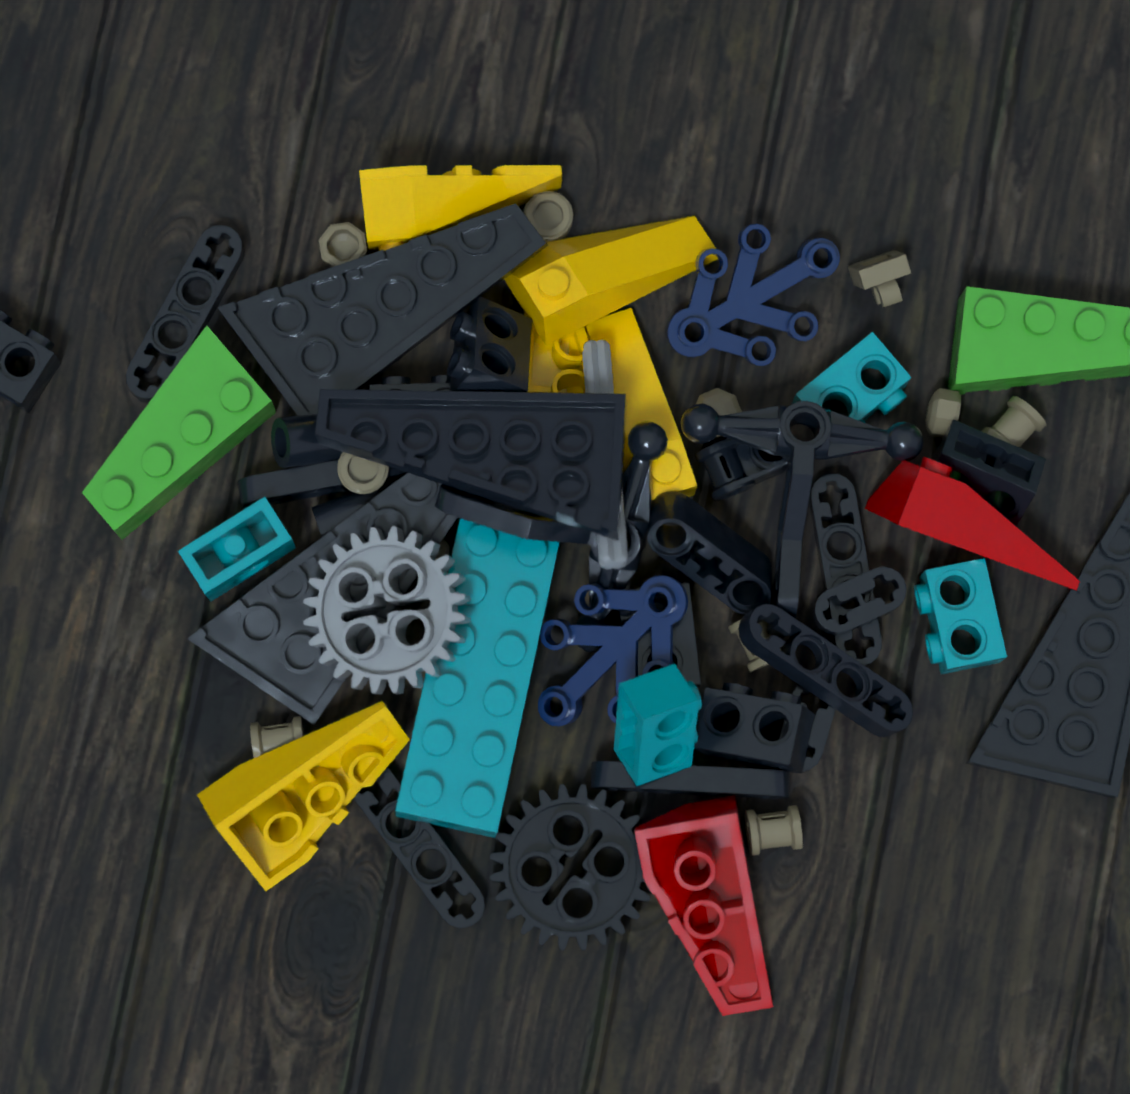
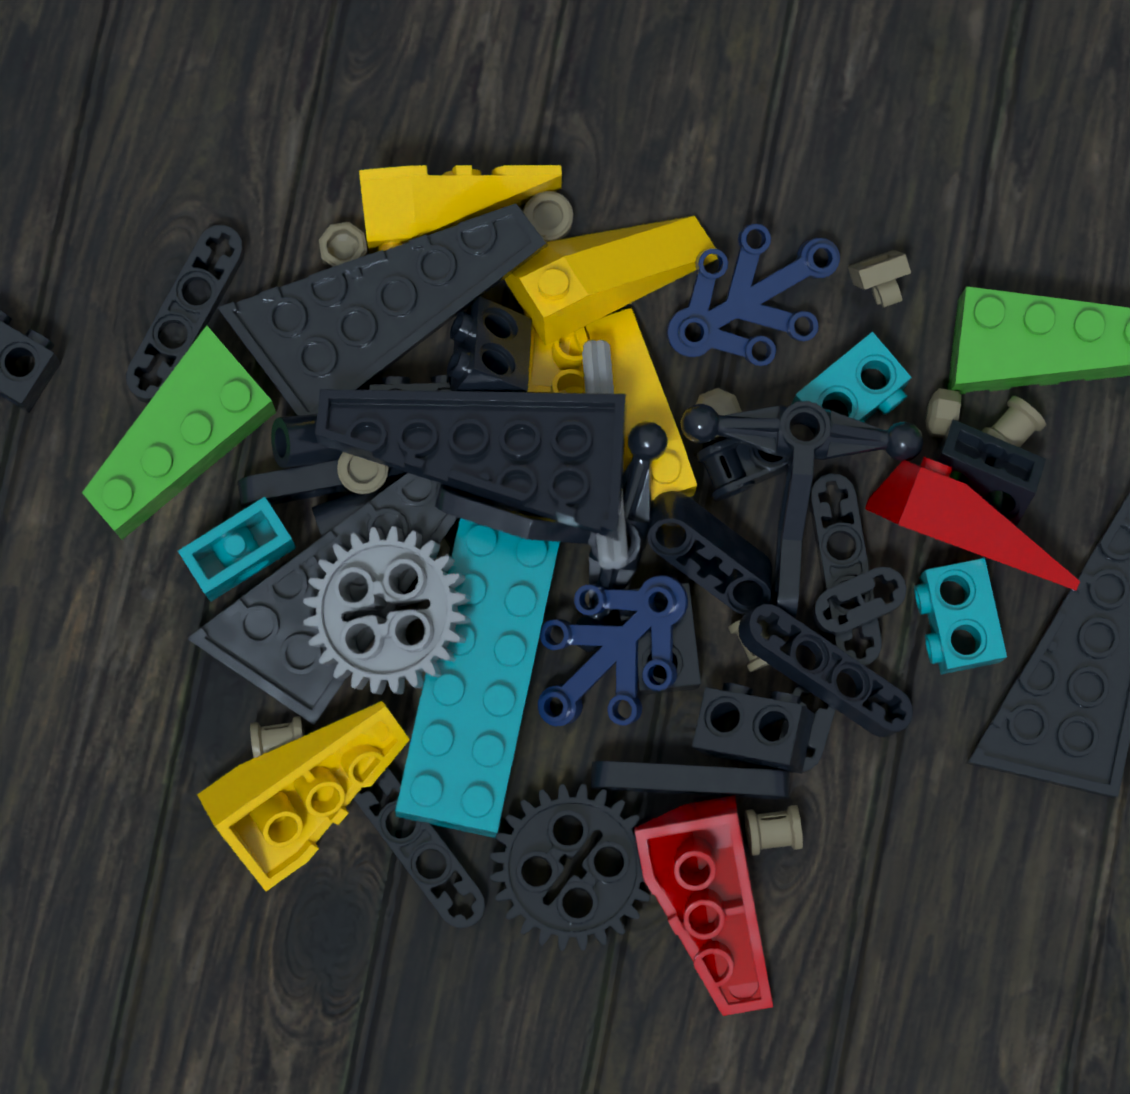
teal brick [614,664,702,786] -> none

